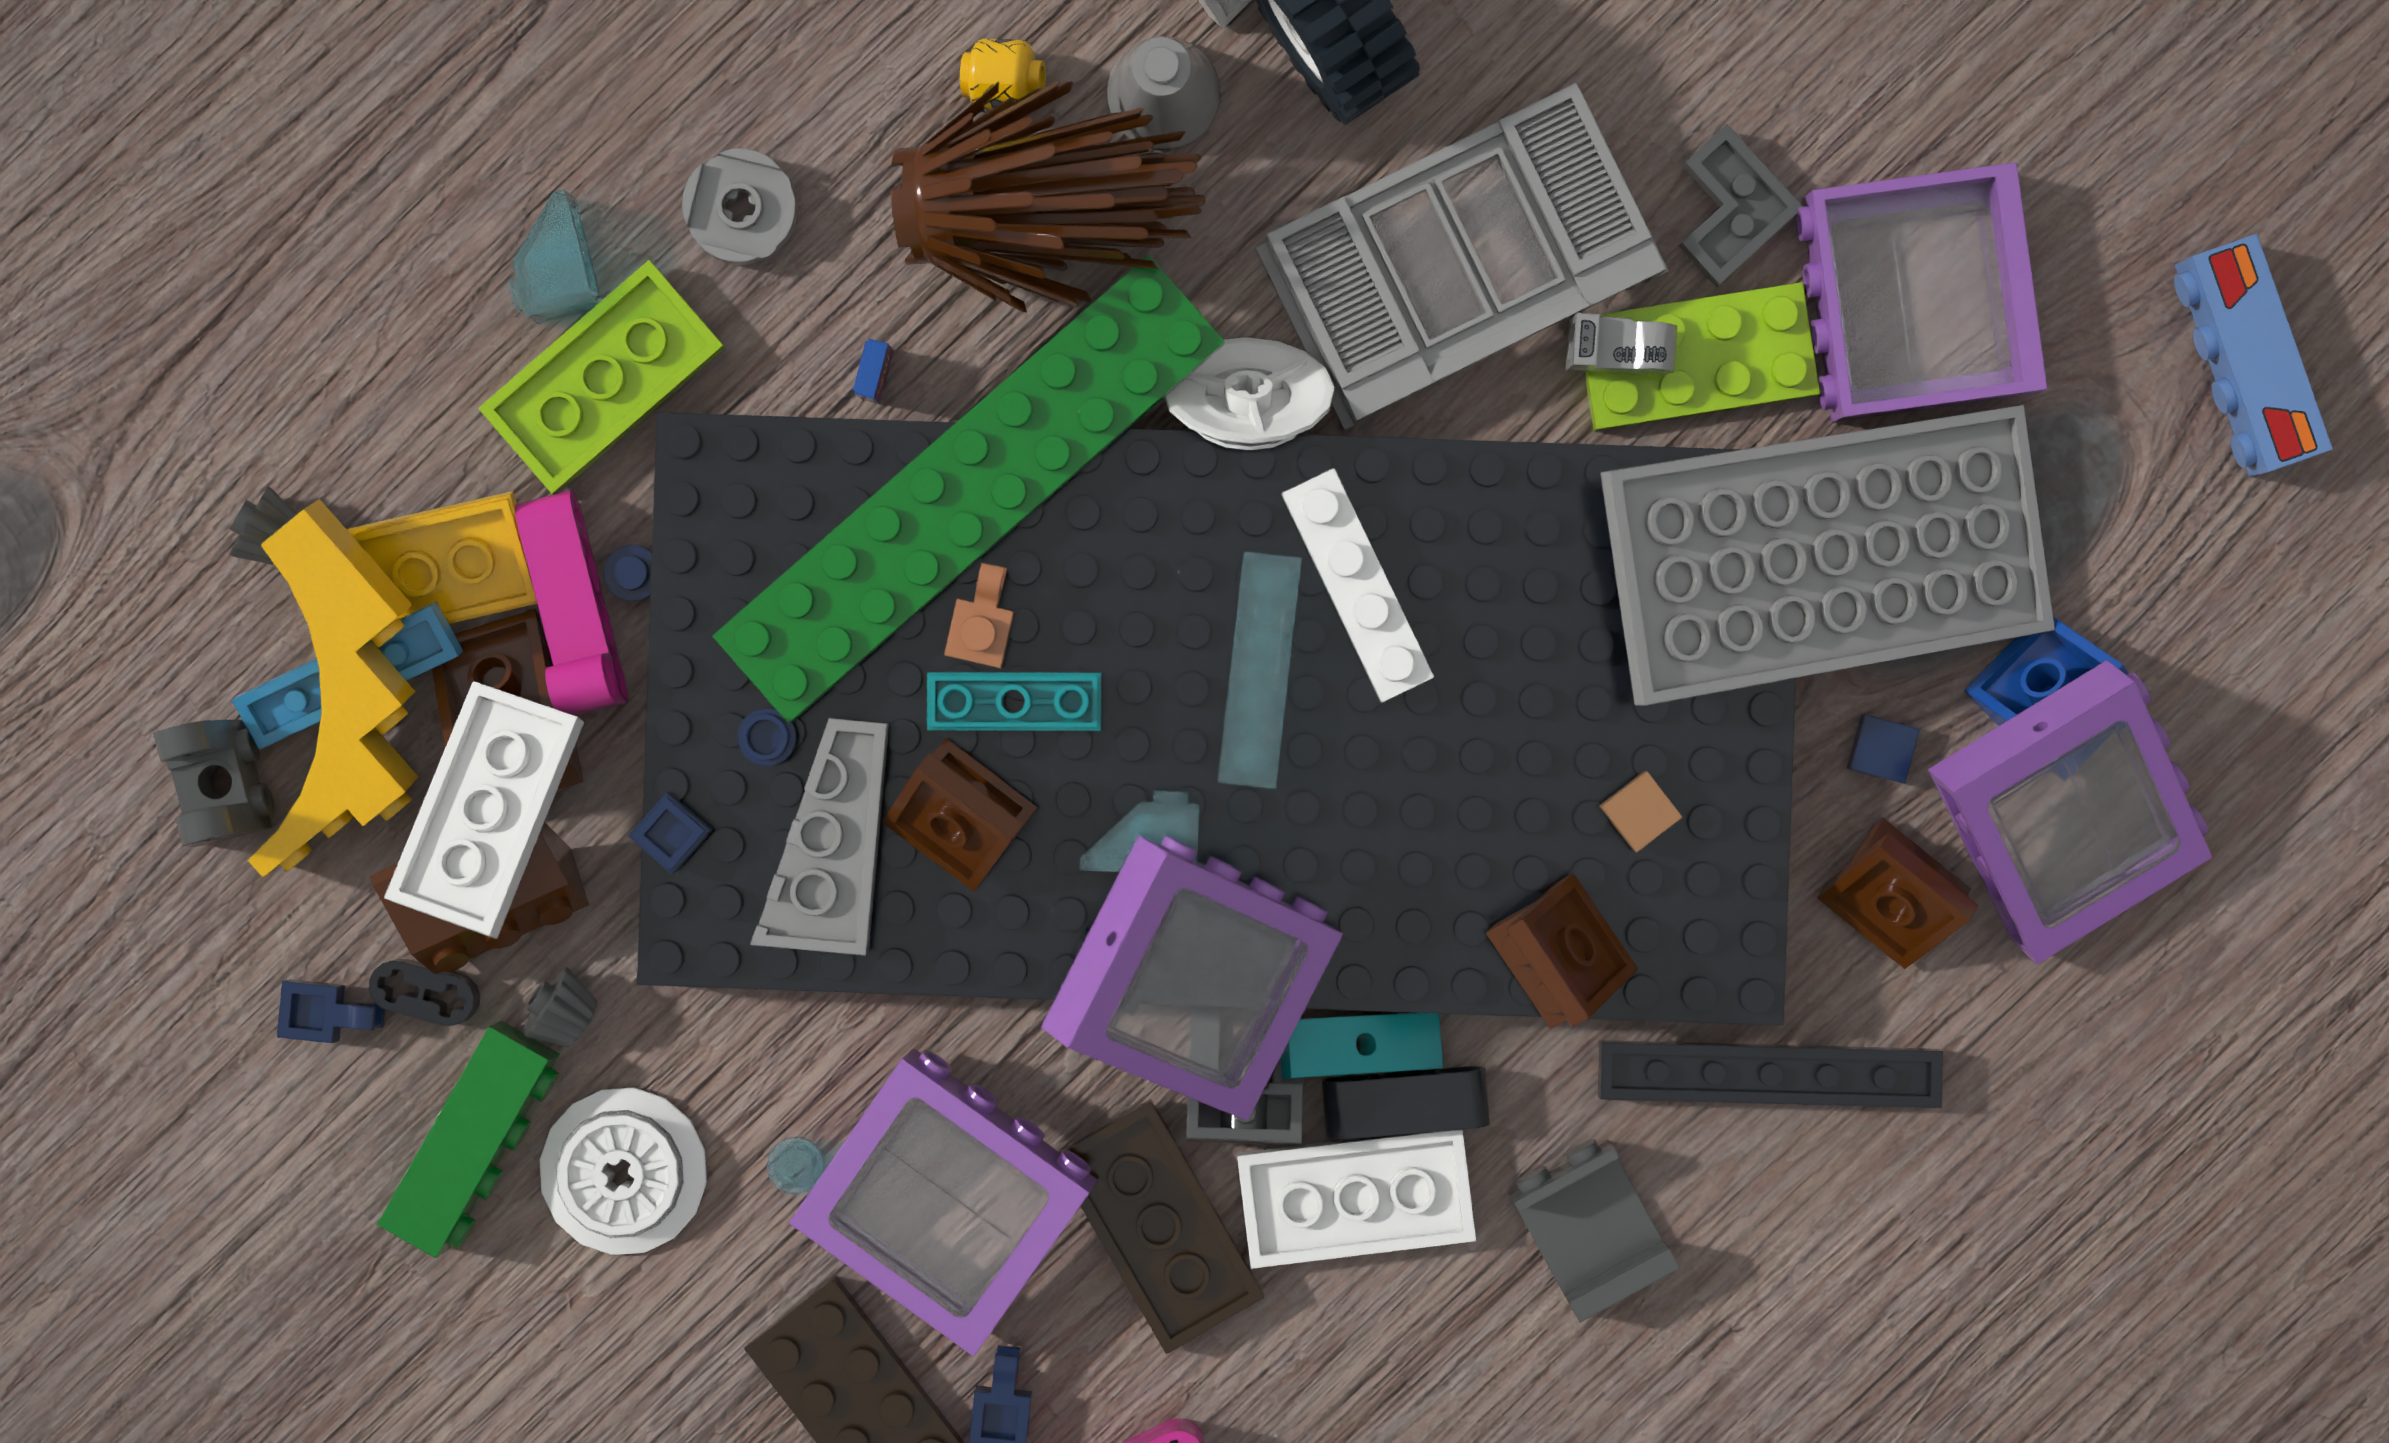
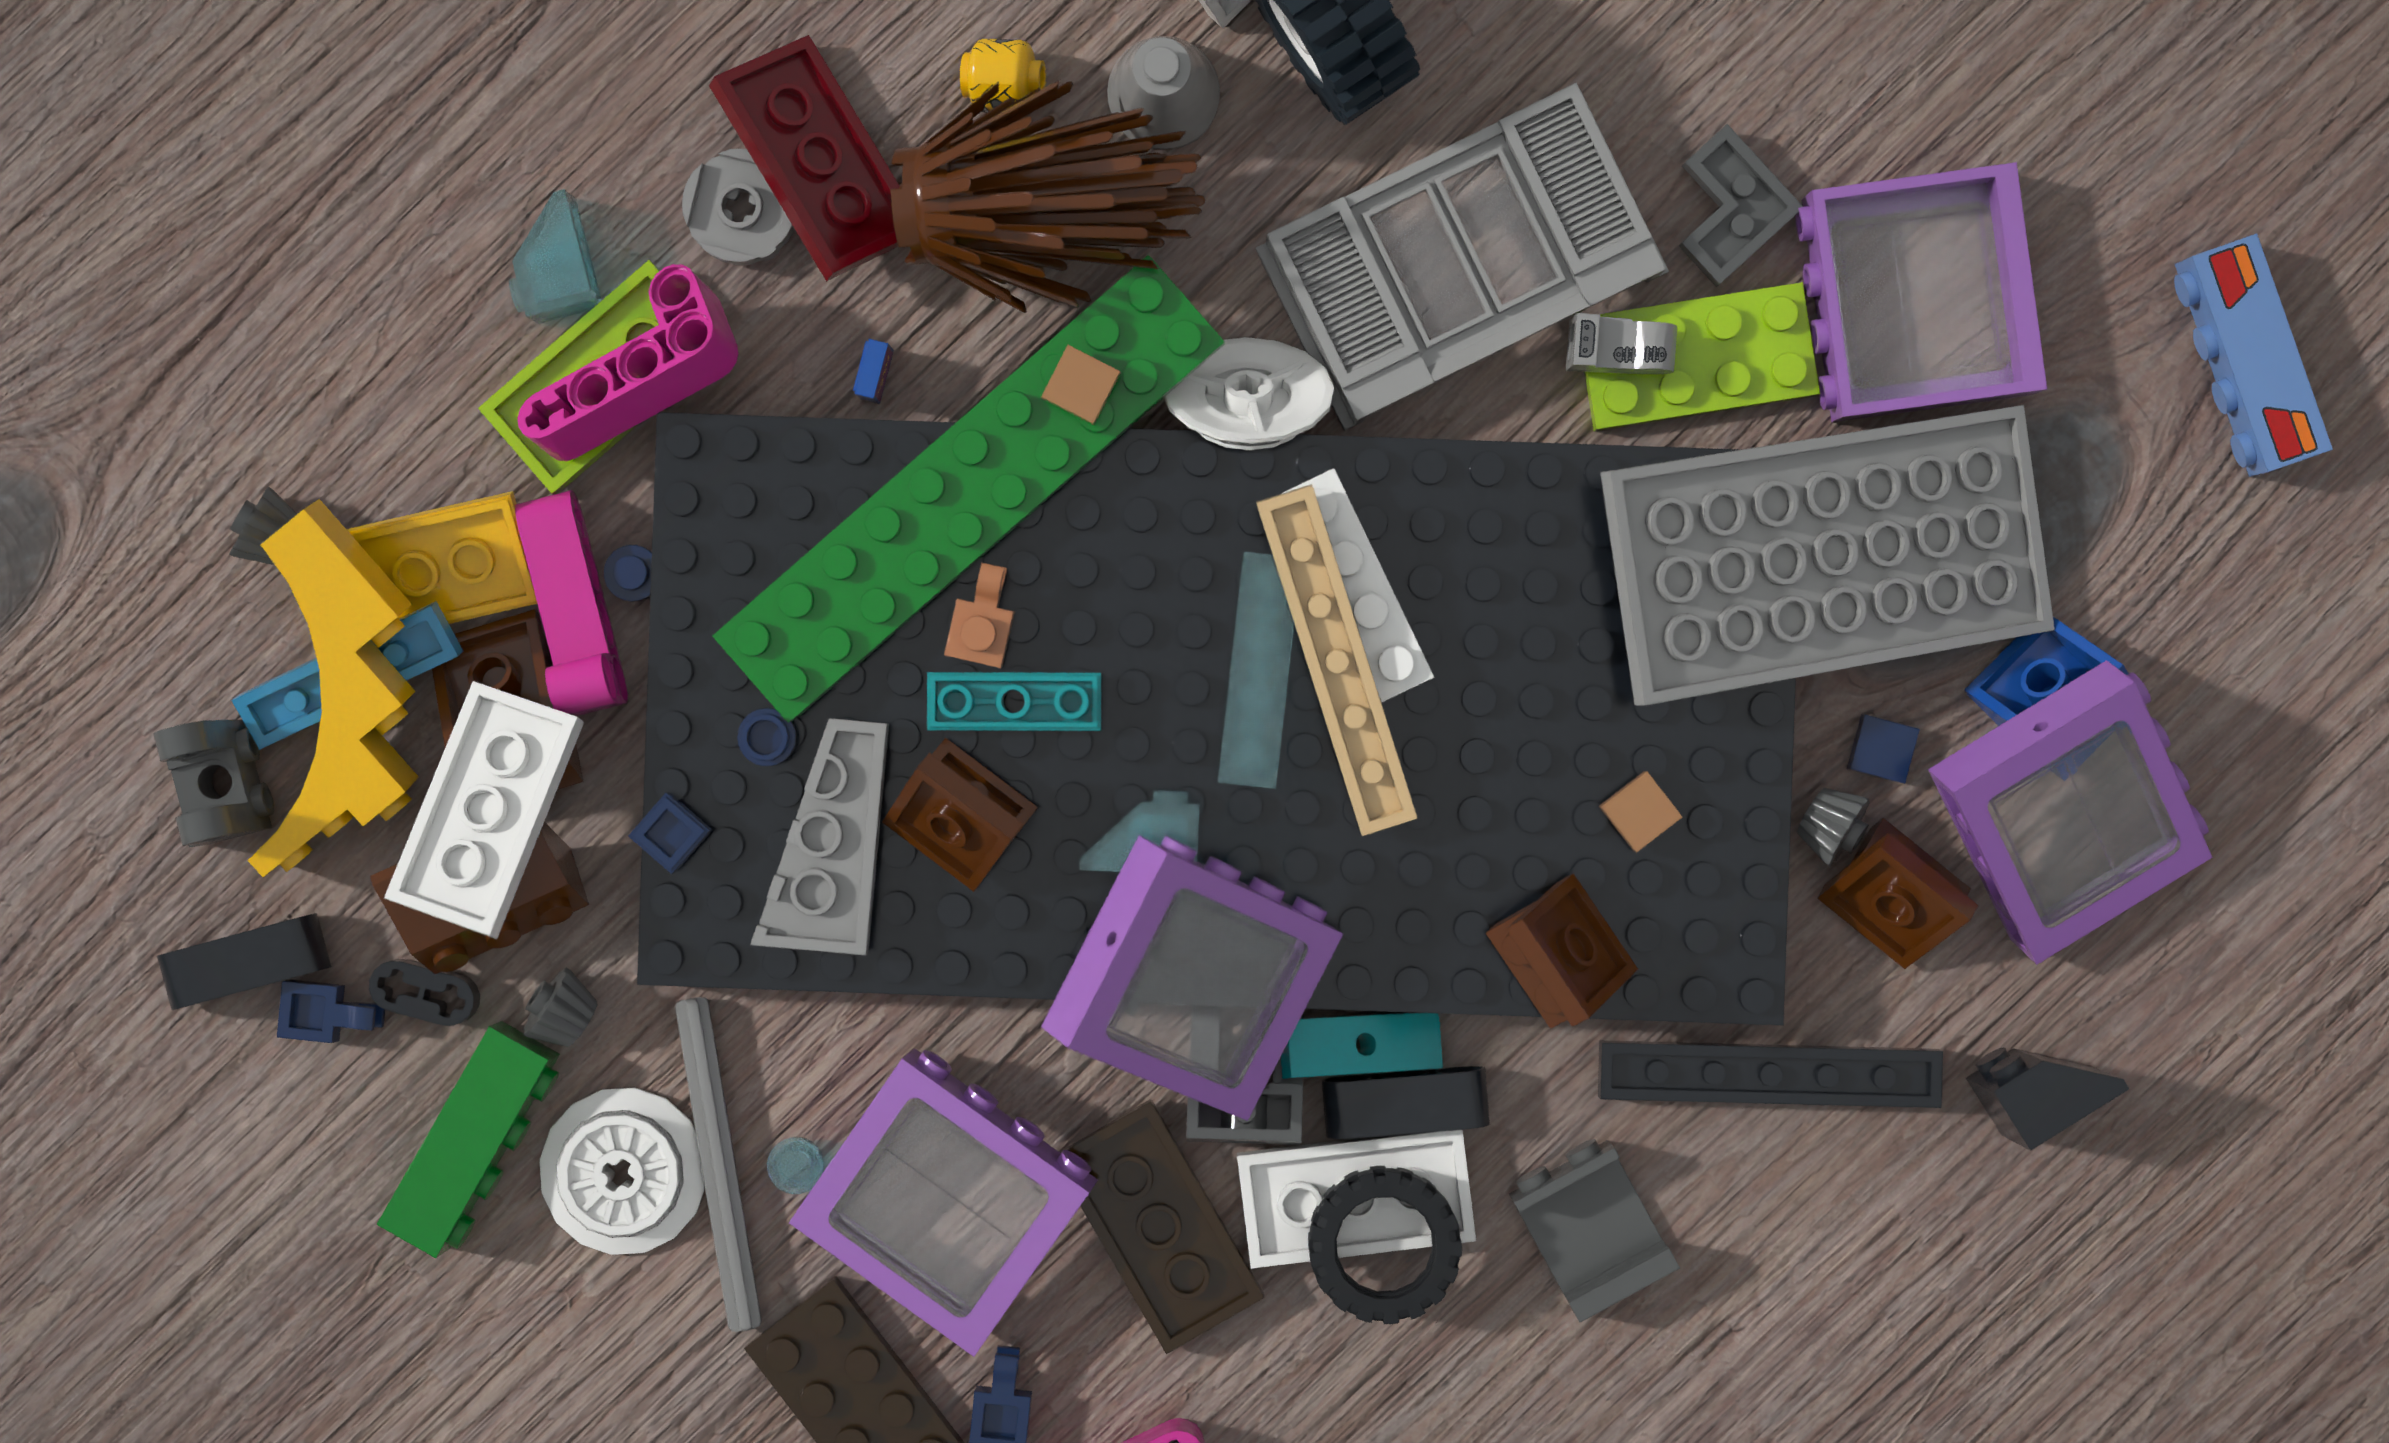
none -> black beam [157,913,332,1010]
none -> dark pink beam [518,264,739,461]
none -> light grey axle [675,997,762,1332]
none -> dark red plate [709,35,900,282]
none -> medium nougat tile [1041,345,1121,425]
none -> tan plate [1256,484,1418,836]
none -> black tyre [1308,1165,1462,1324]
none -> dark grey piece [1797,788,1870,867]
none -> black slope [1966,1047,2129,1151]

